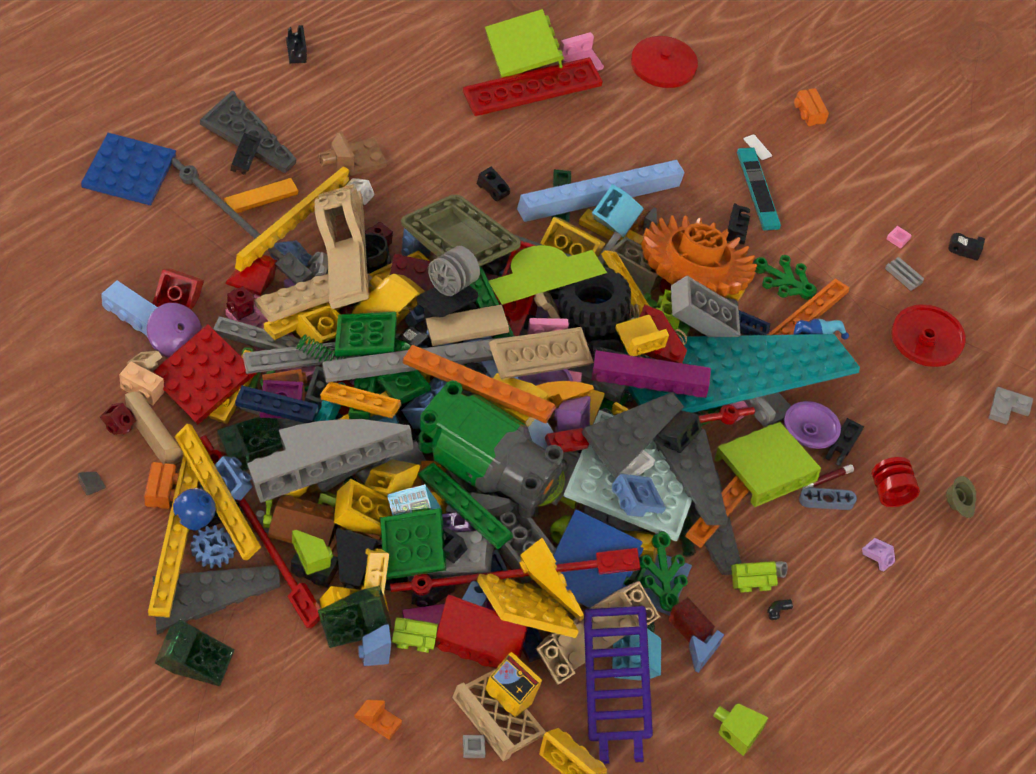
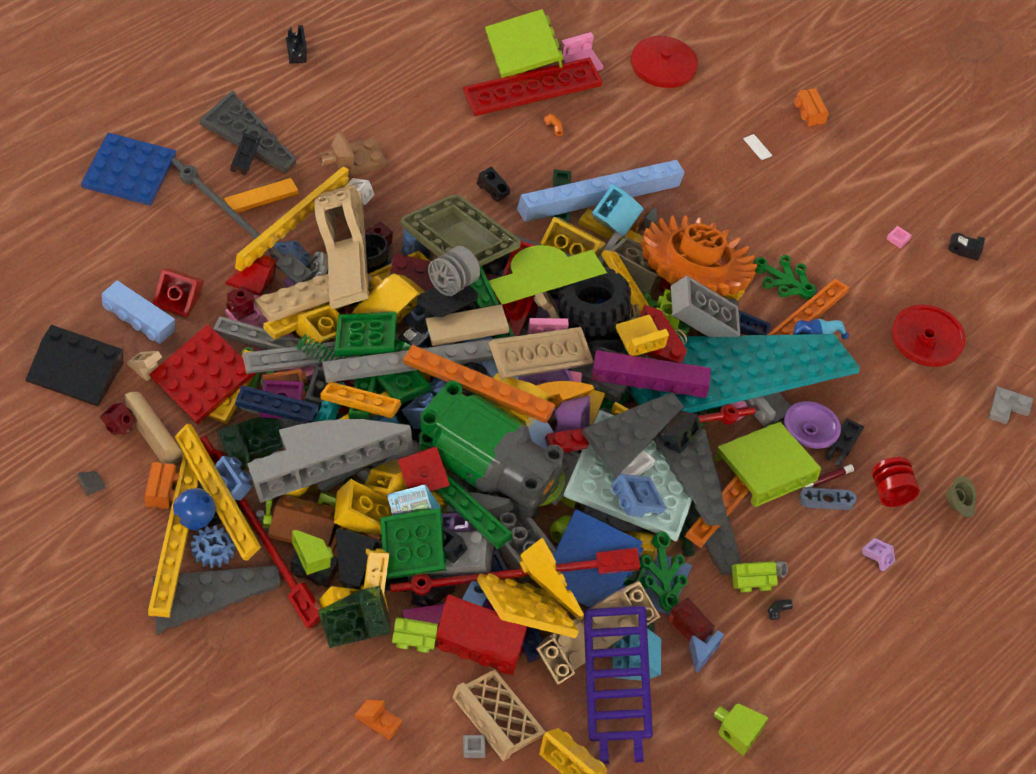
light nougat brick [119,361,164,405] -> none
medium lavender dish [147,303,202,358] -> none
clear green slope [155,619,235,686] -> none
medium blue slope [358,624,391,666] -> none
slope [485,652,542,717] -> none
black hinge [726,203,750,245] -> none
tile [737,147,781,231] -> none
light grey tile [885,257,924,291] -> none
none -> black slope [26,325,124,406]
none -> red plate [398,446,450,492]
none -> orange arm [544,114,564,136]

